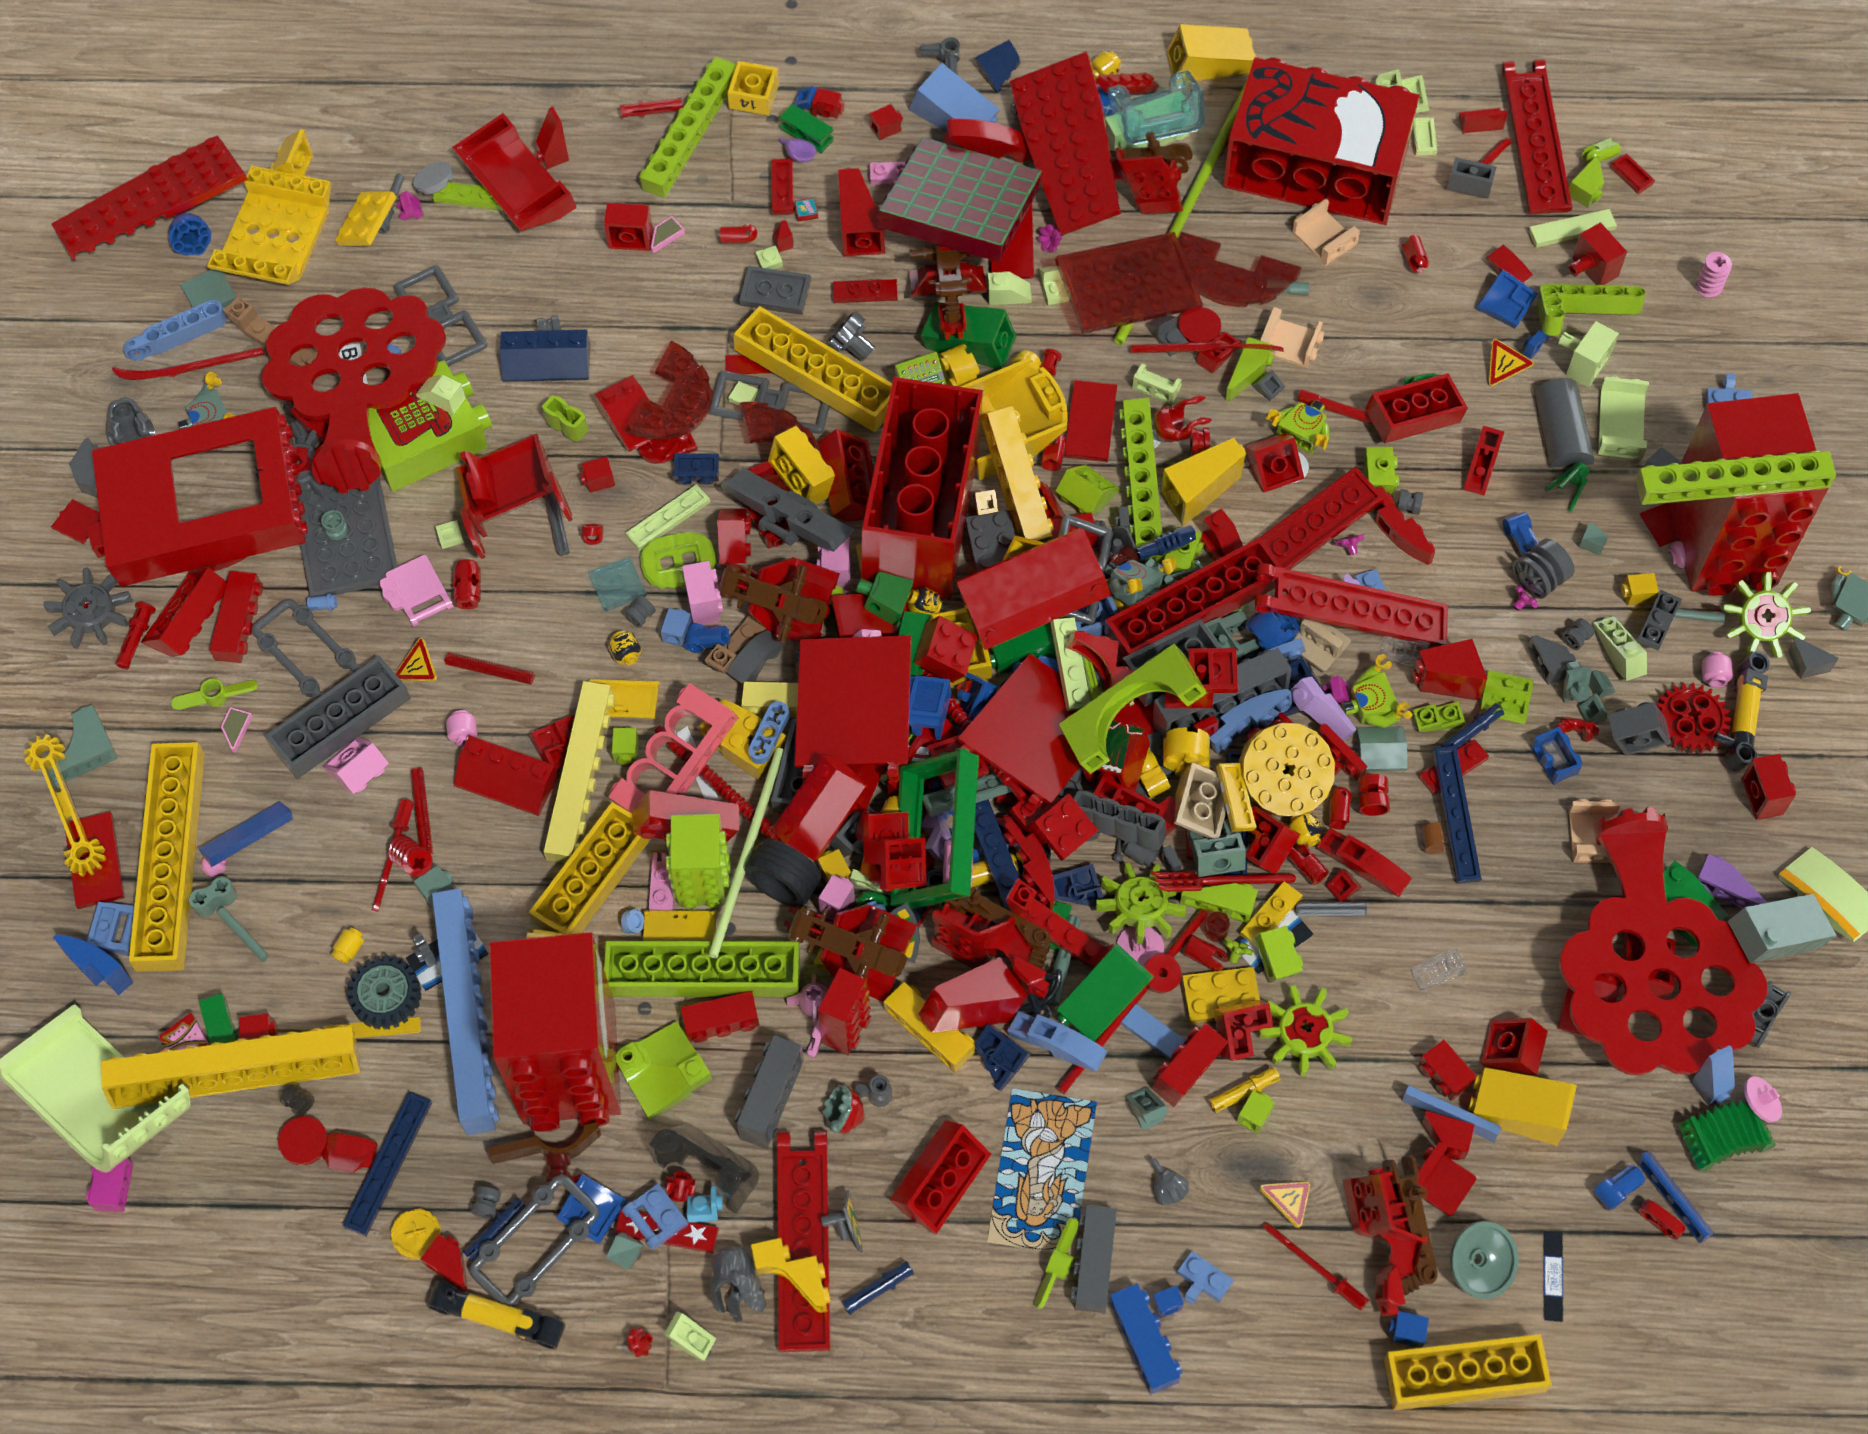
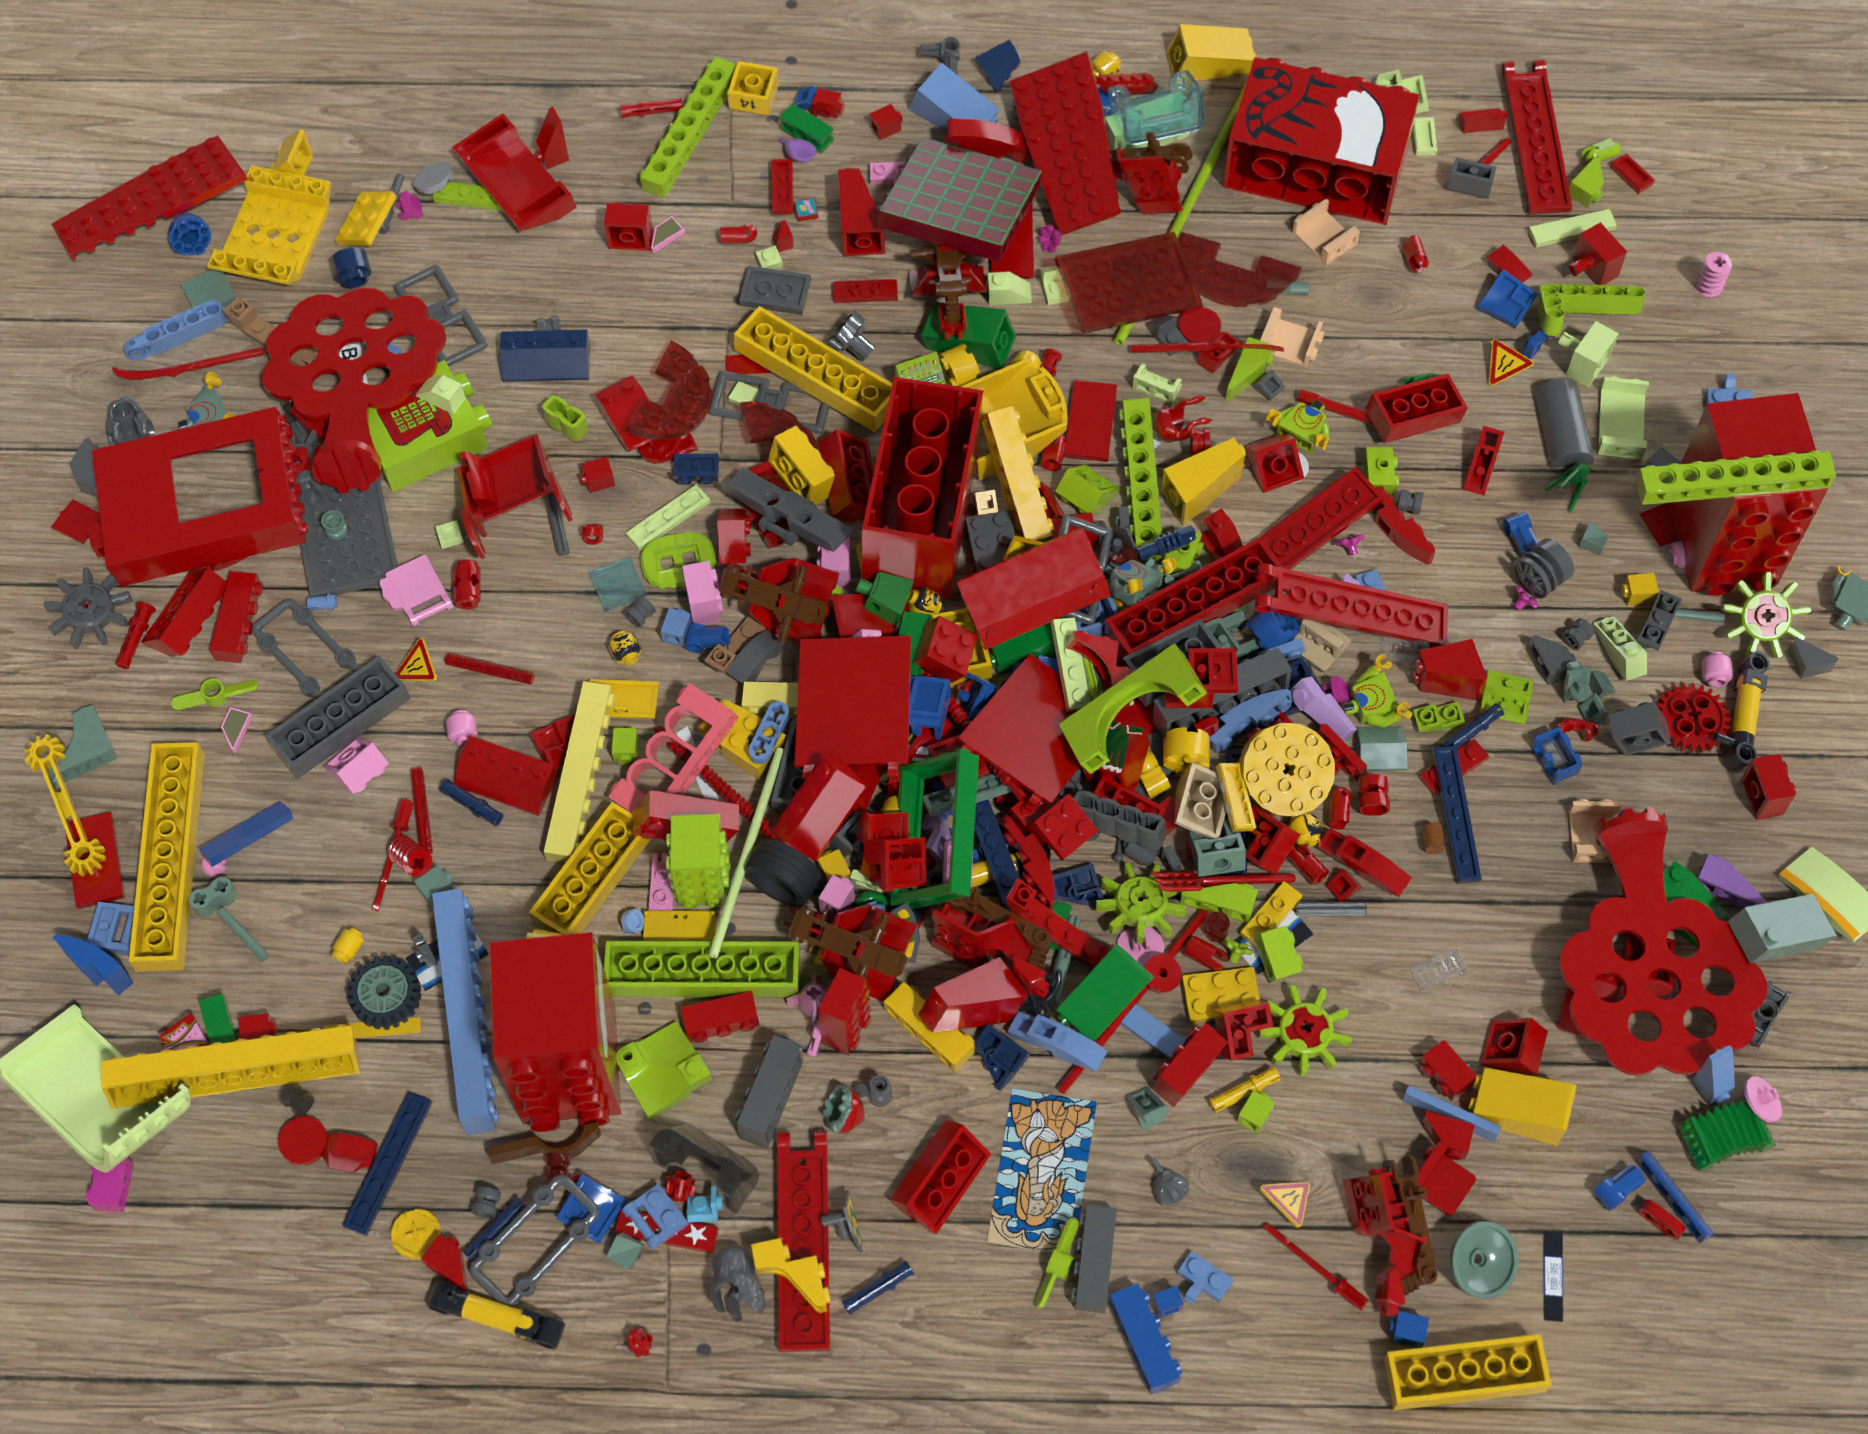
yellowish green slope [664,1312,716,1361] -> none
none -> dark blue piece [330,247,371,289]
none -> dark blue pin [439,779,504,827]

